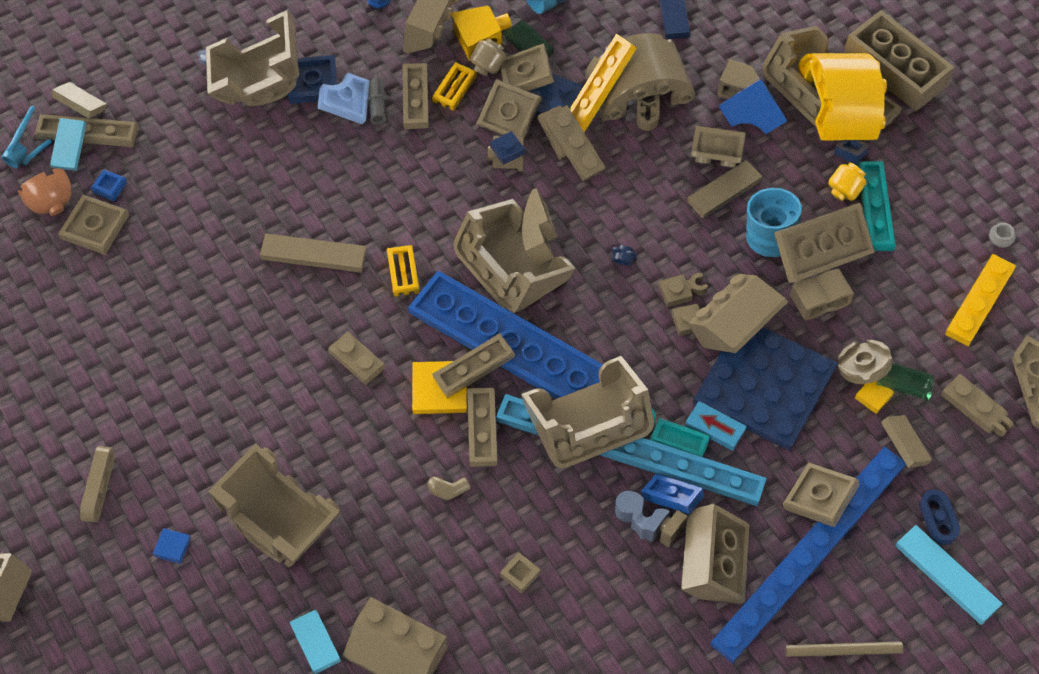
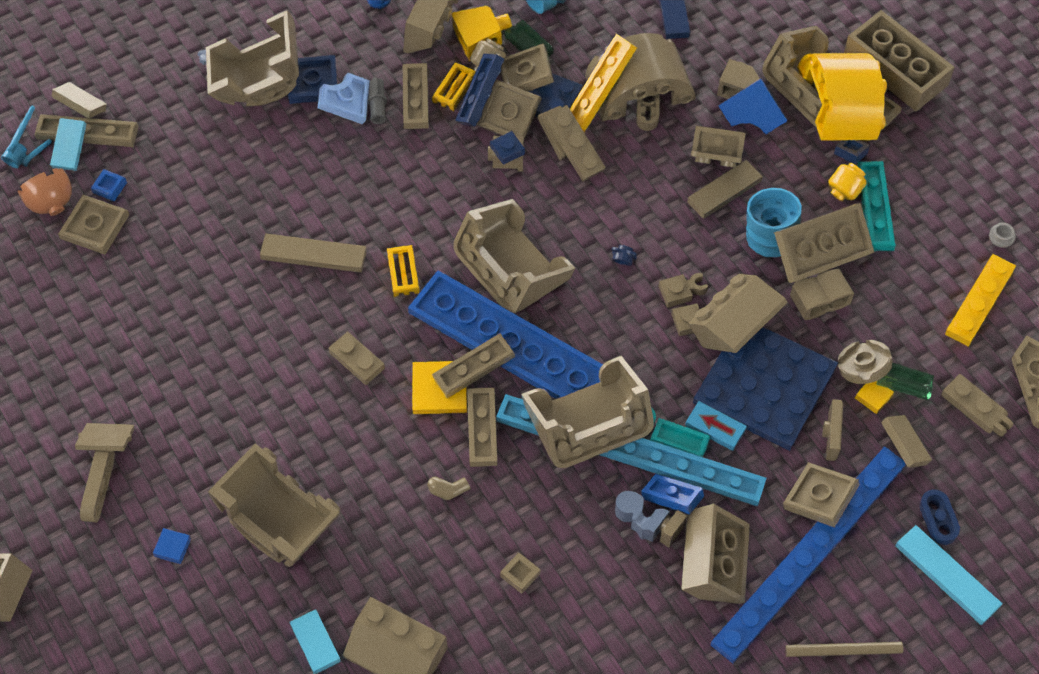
dark tan slope [522,188,558,267] -> none
none -> dark tan piece [75,423,134,451]
none -> dark blue plate [455,54,504,127]
none -> dark tan plate [822,399,843,461]

